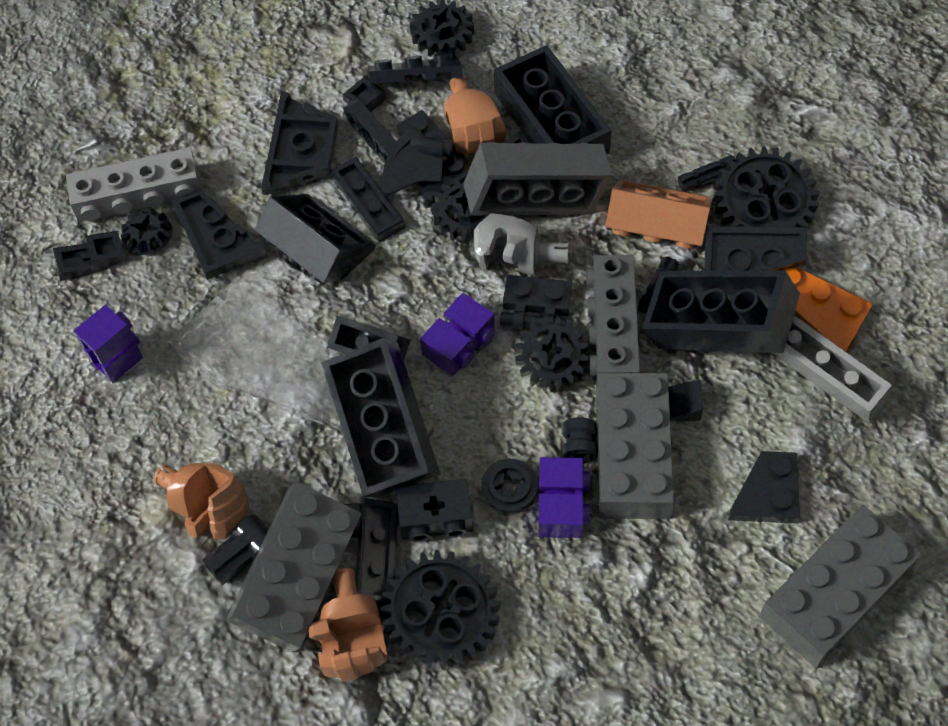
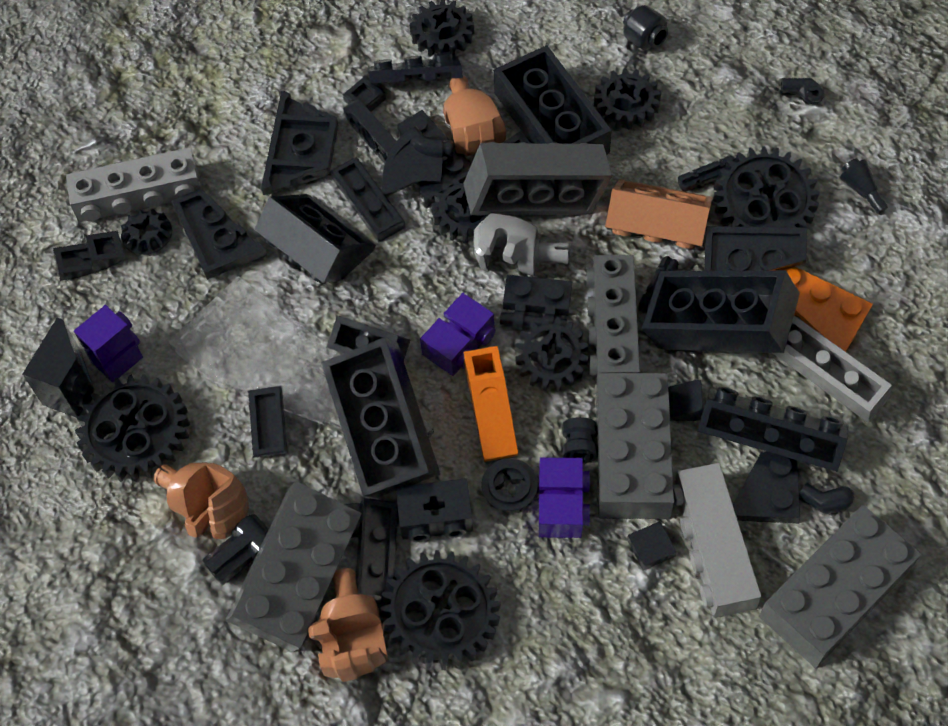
none -> black slope [22,317,94,418]
none -> black gear [75,374,190,482]
none -> black tile [248,386,288,458]
none -> orange slope [464,346,518,462]
none -> black gear [594,68,661,130]
none -> black head [623,5,668,50]
none -> black tile [627,521,677,570]
none -> light grey brick [673,463,761,618]
none -> black brick [697,387,848,472]
none -> black arm [781,78,824,104]
none -> black arm [799,482,854,514]
none -> black cone [839,158,888,214]

